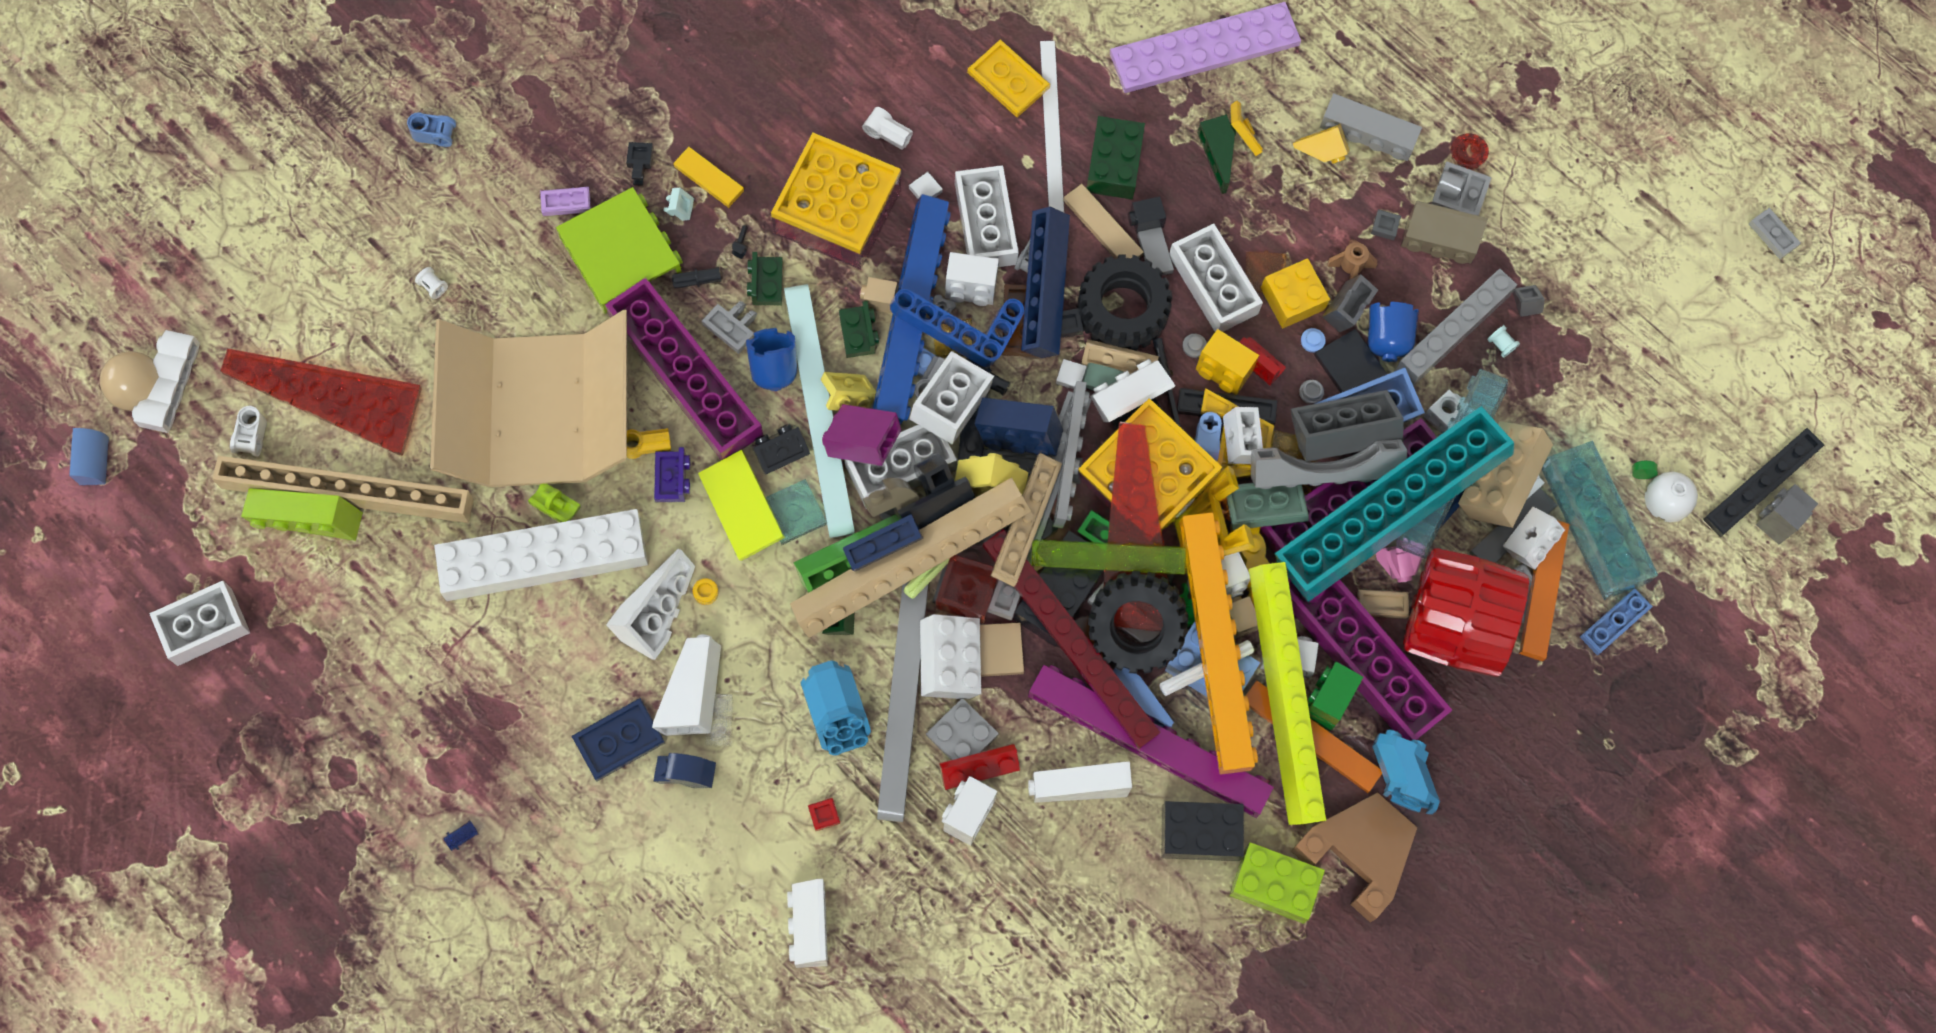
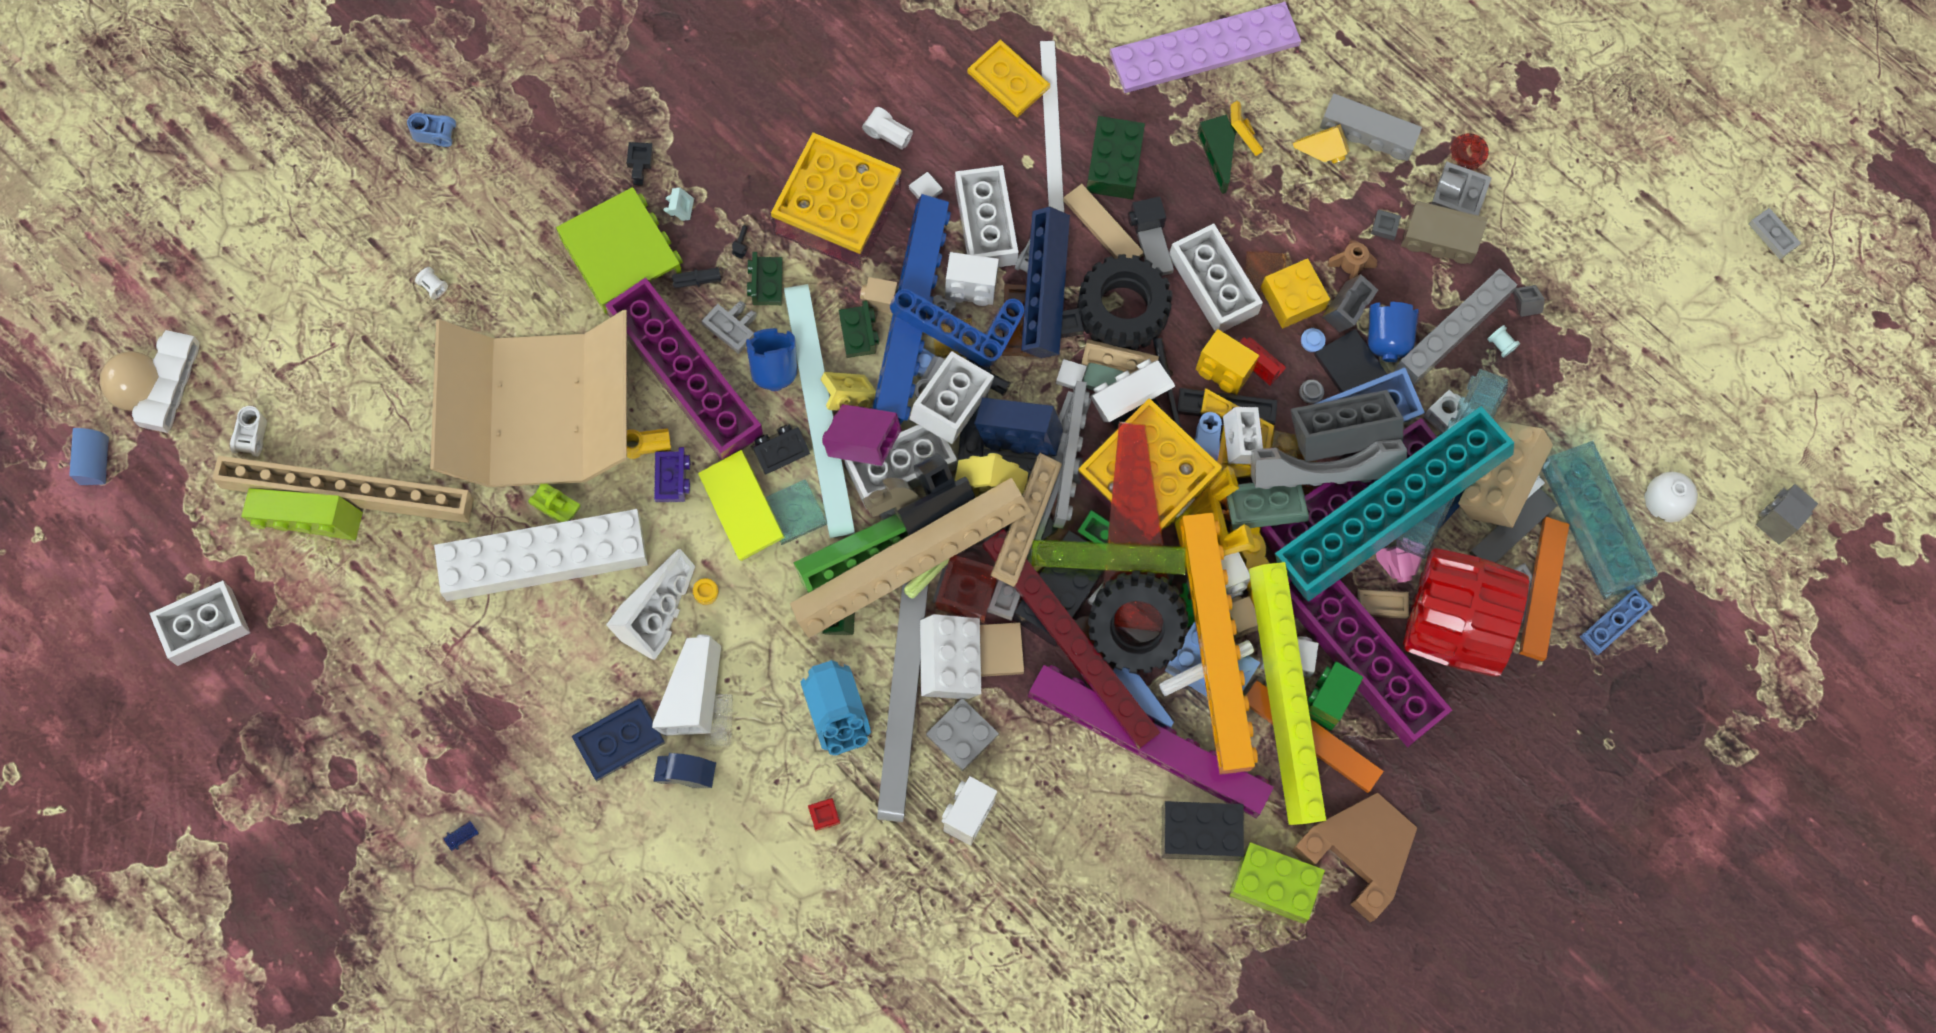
clear red wing [220,348,422,456] -> none
lavender plate [540,187,591,216] -> none
yellow tile [673,147,744,208] -> none
white slope [787,879,828,968] -> none
dark blue plate [843,514,924,572] -> none
red plate [939,744,1020,790] -> none
white slope [1028,762,1132,803] -> none
light grey plate [1182,334,1207,358] -> none
dark azure brick [1372,730,1440,814] -> none
white brick [1503,507,1565,570] -> none
green tile [1632,460,1658,480] -> none
black tile [1703,428,1825,537] -> none

